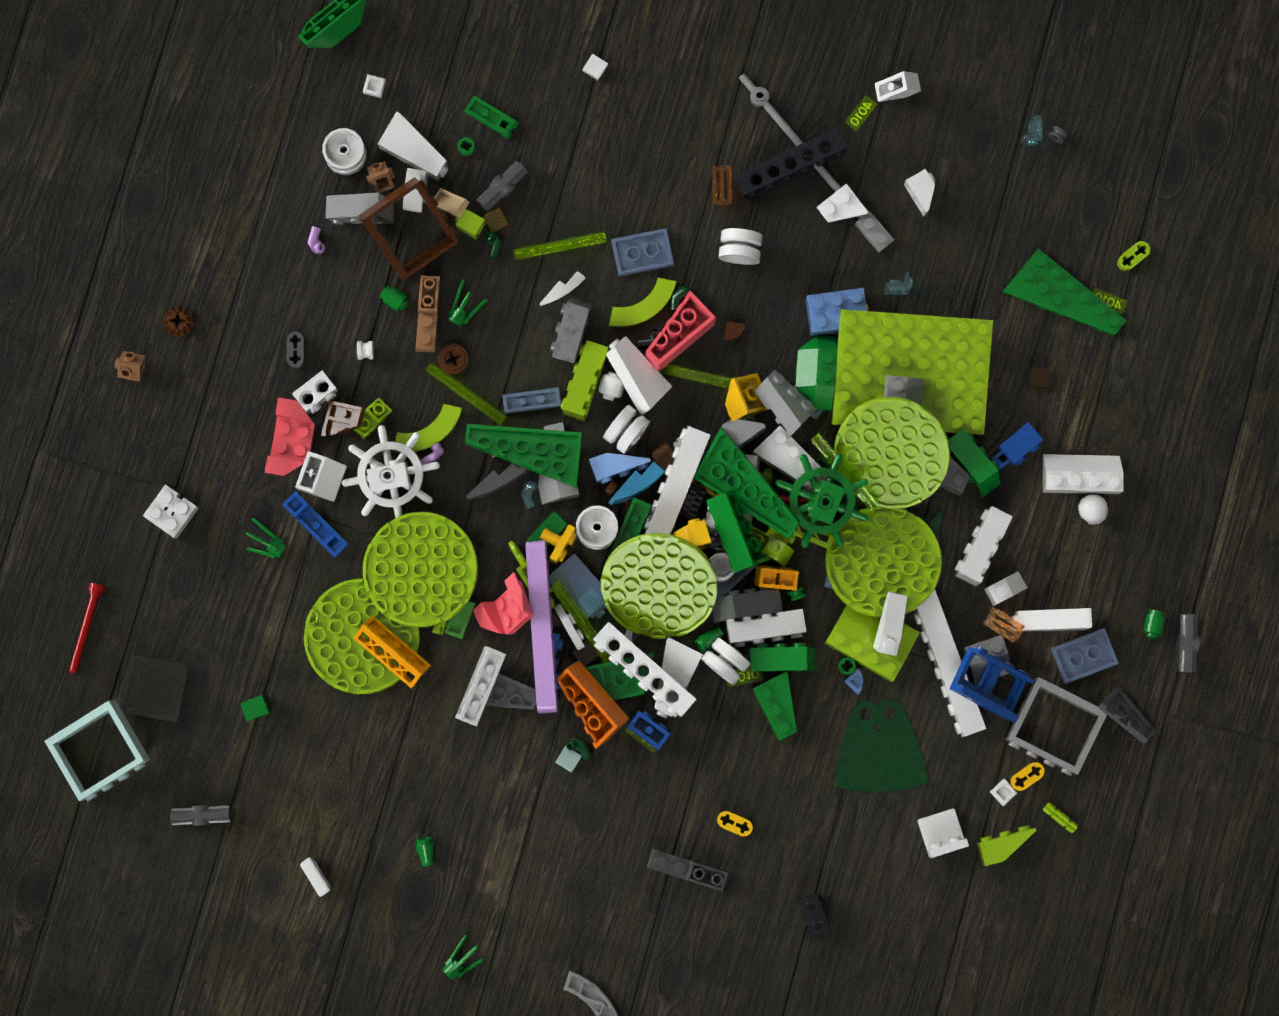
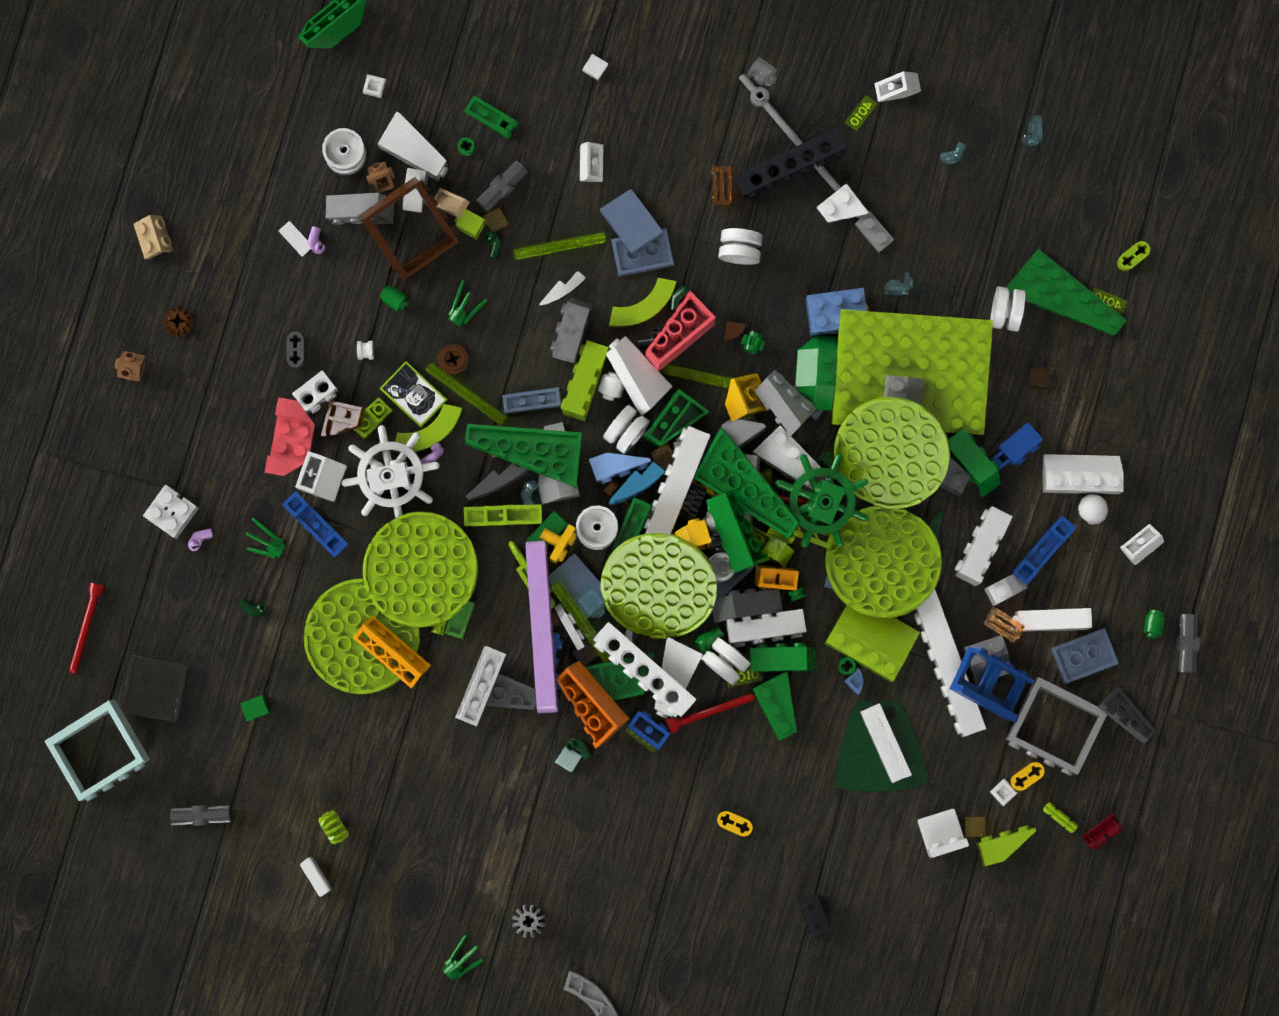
medium nougat slope [415,276,440,352] -> none
green cone [415,837,434,867] -> none
coral piece [473,572,533,635] -> none
dark grey slope [647,849,728,891] -> none
clear neon green axle [811,433,879,511] -> none
white slope [873,591,907,656] -> none
white slope [904,169,935,216] -> none
dark grey bush [1048,126,1068,144] -> none
none -> tan bracket [134,215,173,259]
none -> lavender arm [188,529,213,551]
none -> dark green arm [239,598,267,617]
none -> white sticker [279,221,311,257]
none -> lime gear [319,810,349,844]
none -> tile [379,361,448,428]
none -> lime slope [464,504,542,527]
none -> light grey gear [512,904,545,938]
none -> white slope [580,142,604,182]
none -> sand blue tile [600,189,663,254]
none -> green wedge [643,389,709,447]
none -> red piece [665,693,755,734]
none -> green gear [741,331,765,354]
none -> clear brick [747,57,777,87]
none -> white fence [860,703,912,783]
none -> clear light blue arm [940,142,966,164]
none -> clear yellow tile [965,817,986,837]
none -> white wheel [990,287,1025,332]
none -> blue slope [1012,515,1076,586]
none -> dark red hinge [1082,813,1124,850]
none -> white slope [1120,524,1164,565]

